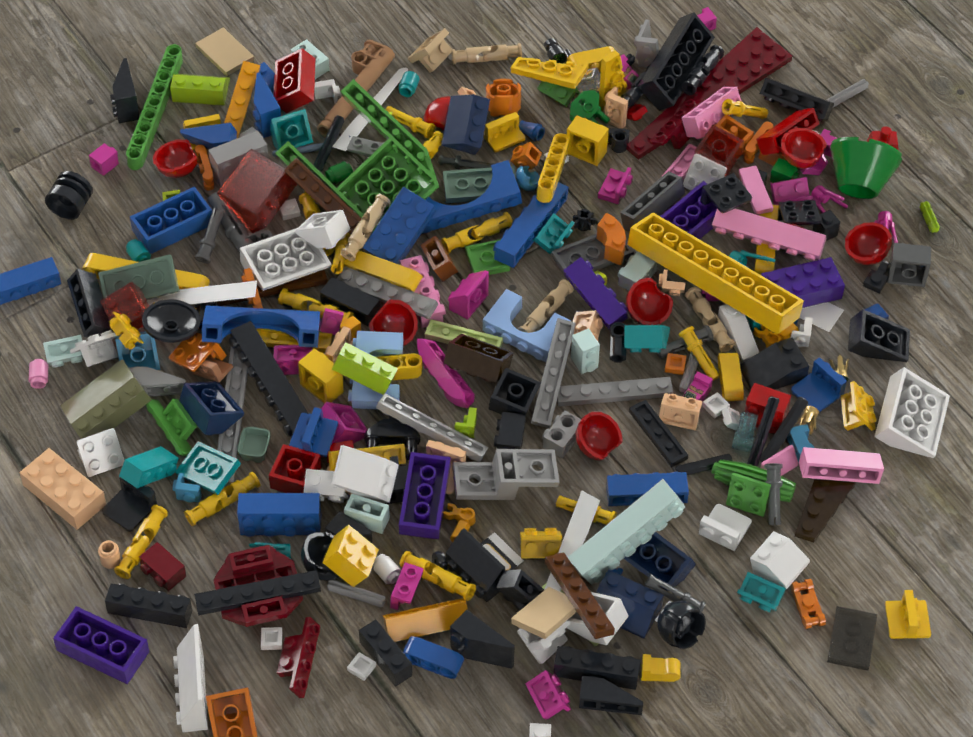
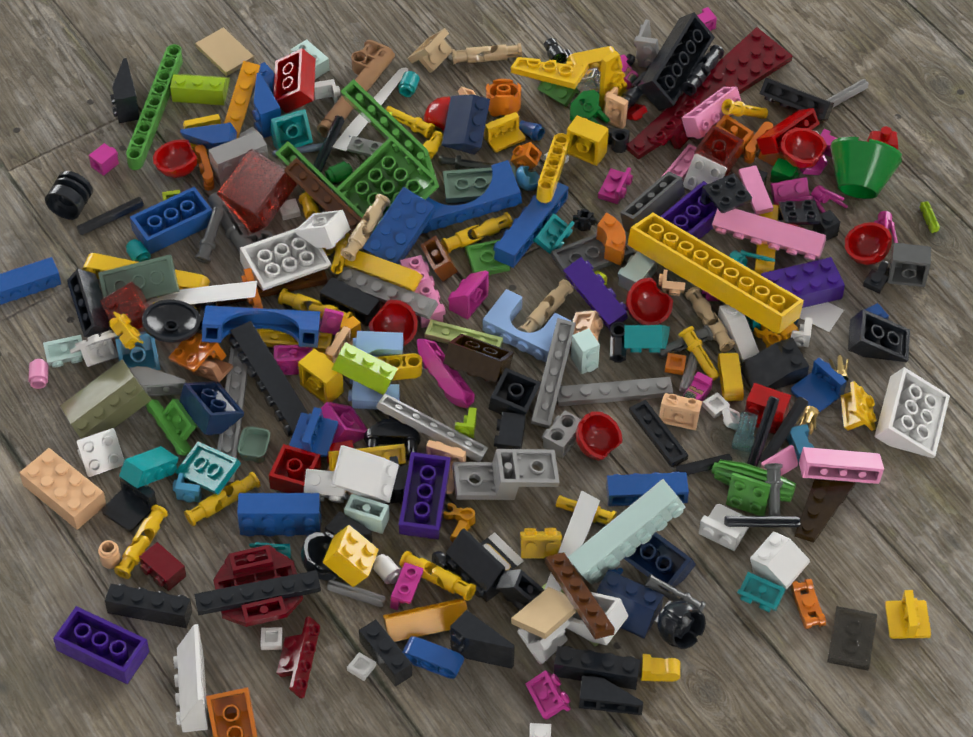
none -> black axle [77,197,144,236]
none -> black axle [724,516,800,527]

